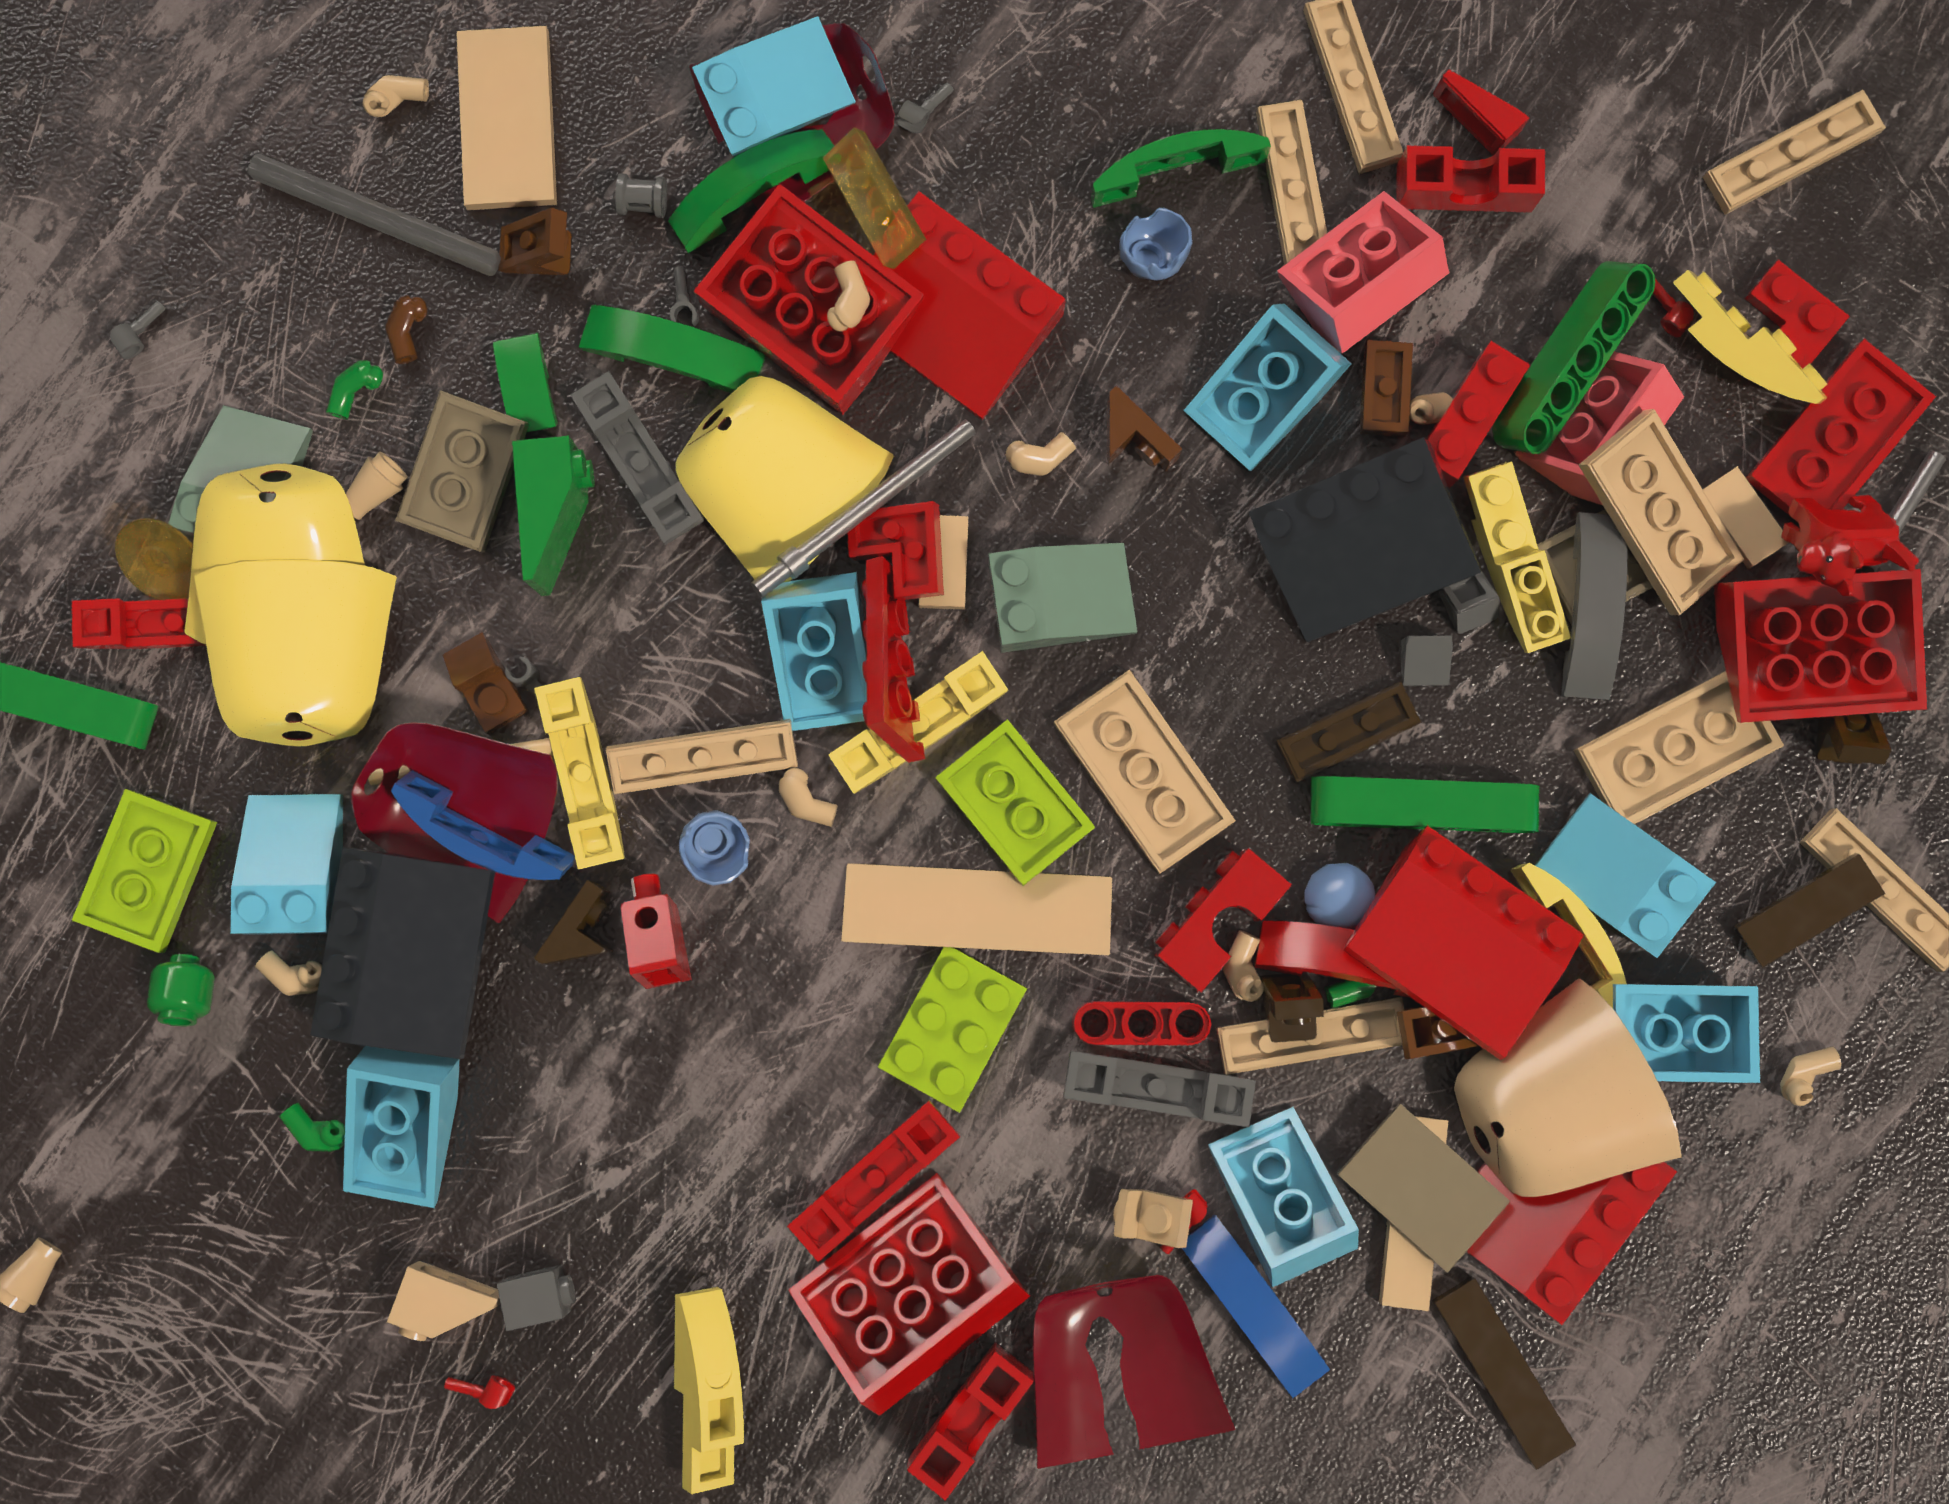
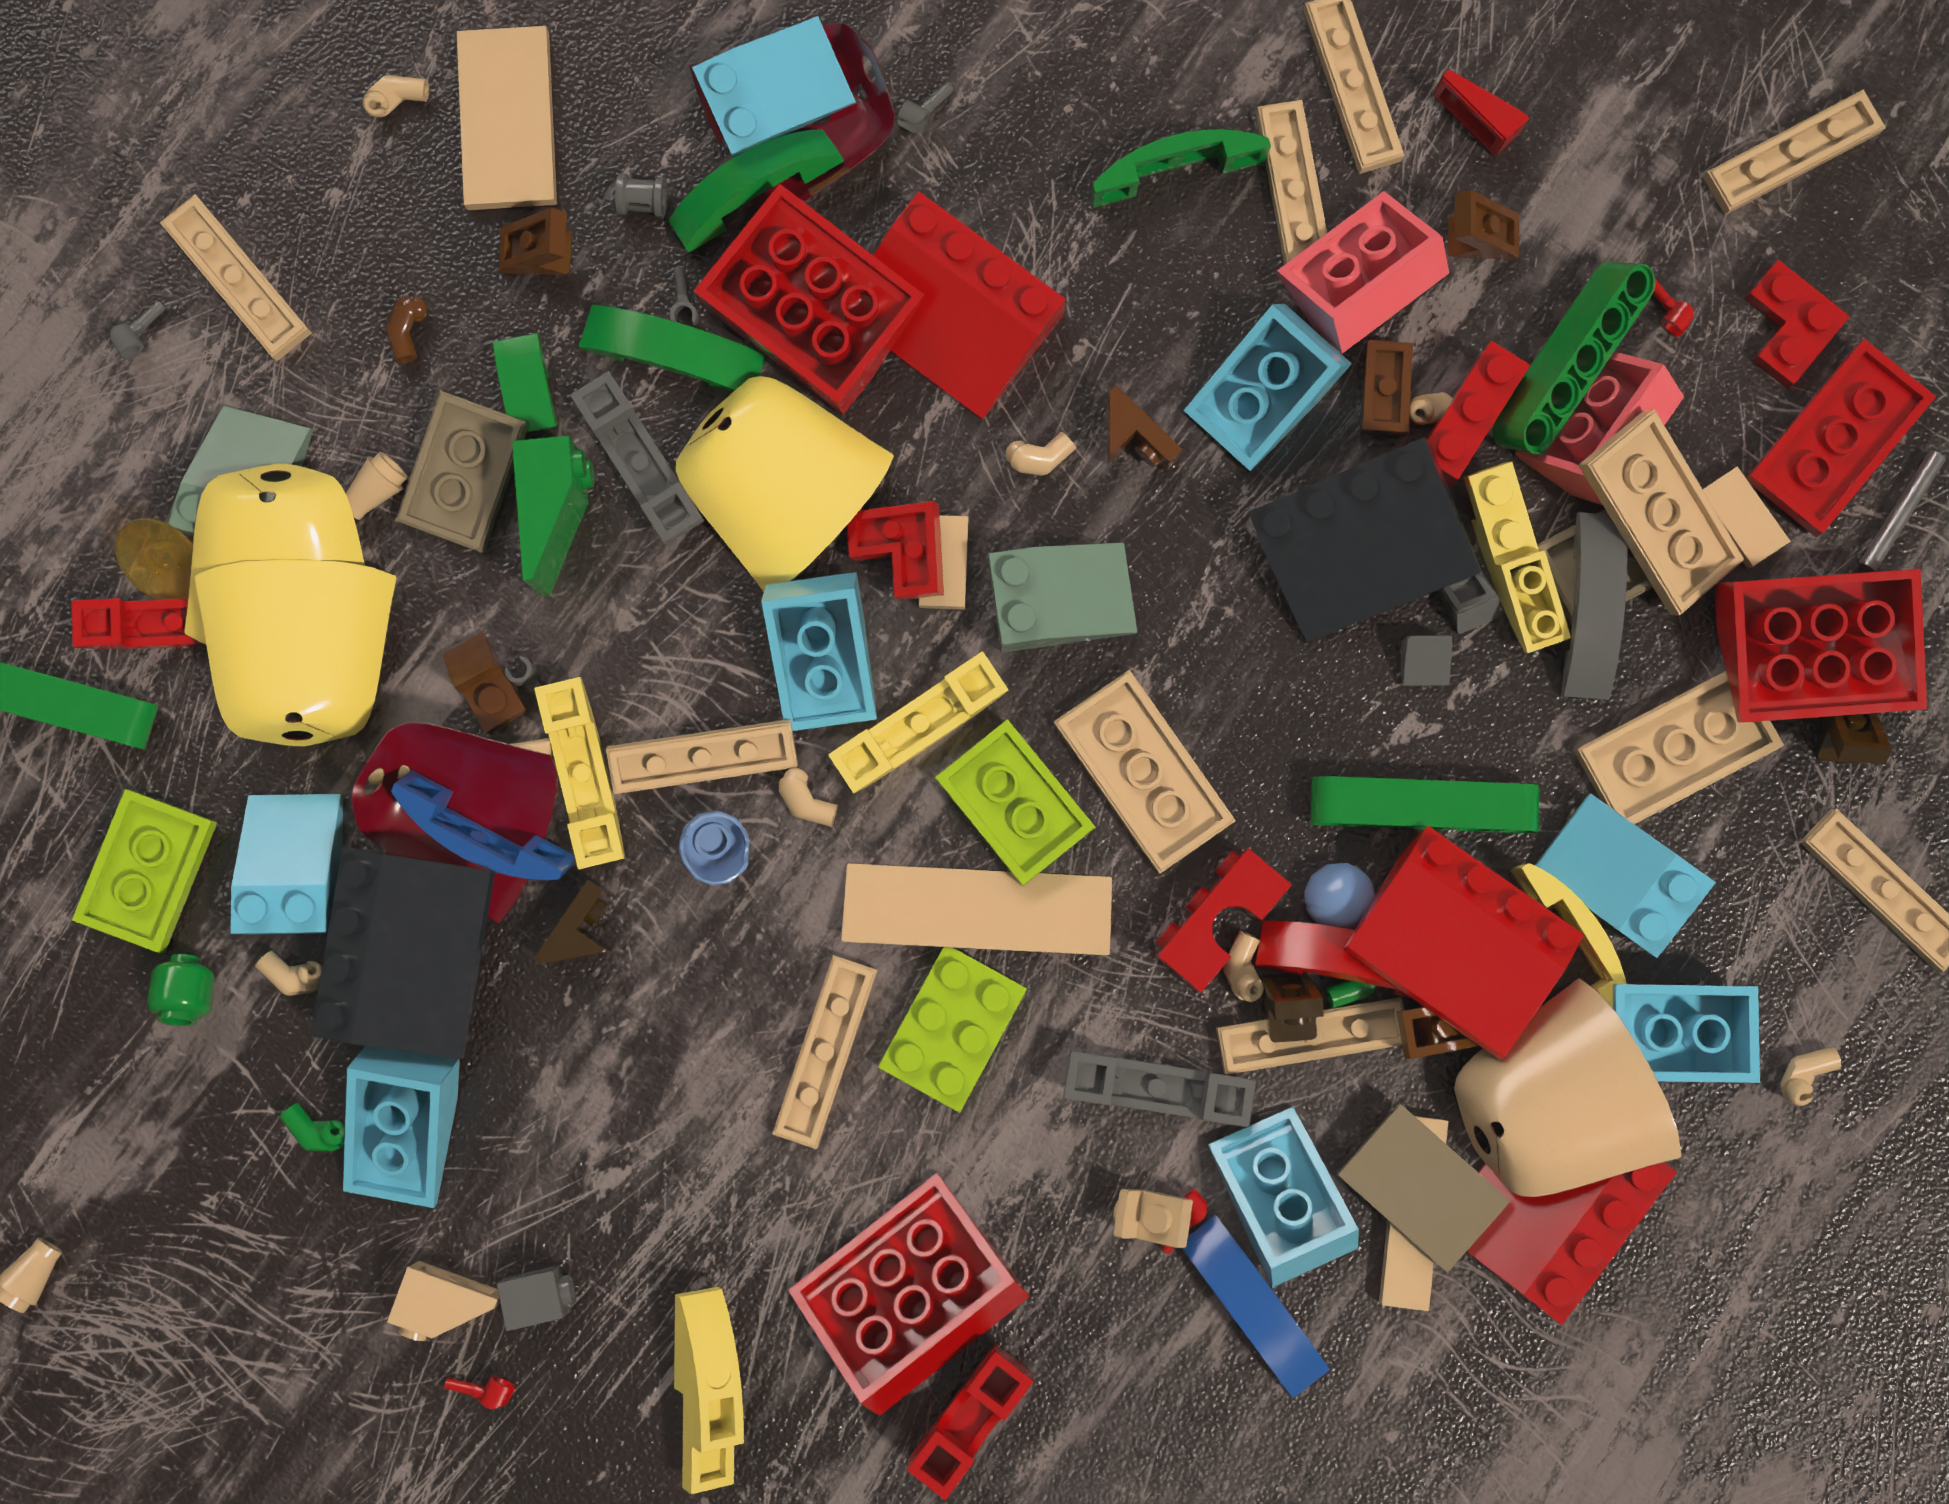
flat silver axle [248,154,501,276] -> none
green arm [326,360,383,420] -> none
red torso [621,874,692,989] -> none
flat silver bar [751,419,976,598] -> none
red slope [787,1100,960,1262] -> none
clear yellow plate [823,128,926,269] -> none
tan arm [827,261,870,331] -> none
red wing [862,556,925,763] -> none
dark red piece [1033,1275,1235,1469] -> none
red beam [1072,1001,1211,1045] -> none
medium blue hair [1119,208,1192,281] -> none
dark brown tile [1275,682,1422,783] -> none
red arch [1396,145,1545,213] -> none
dark brown tile [1432,1276,1576,1470] -> none
light yellow slope [1673,270,1828,404] -> none
dark brown tile [1734,853,1886,968] -> none
red animal [1781,495,1919,596] -> none
none -> tan tile [160,194,312,361]
none -> tan tile [772,955,878,1149]
none -> reddish brown slope [1448,190,1519,259]

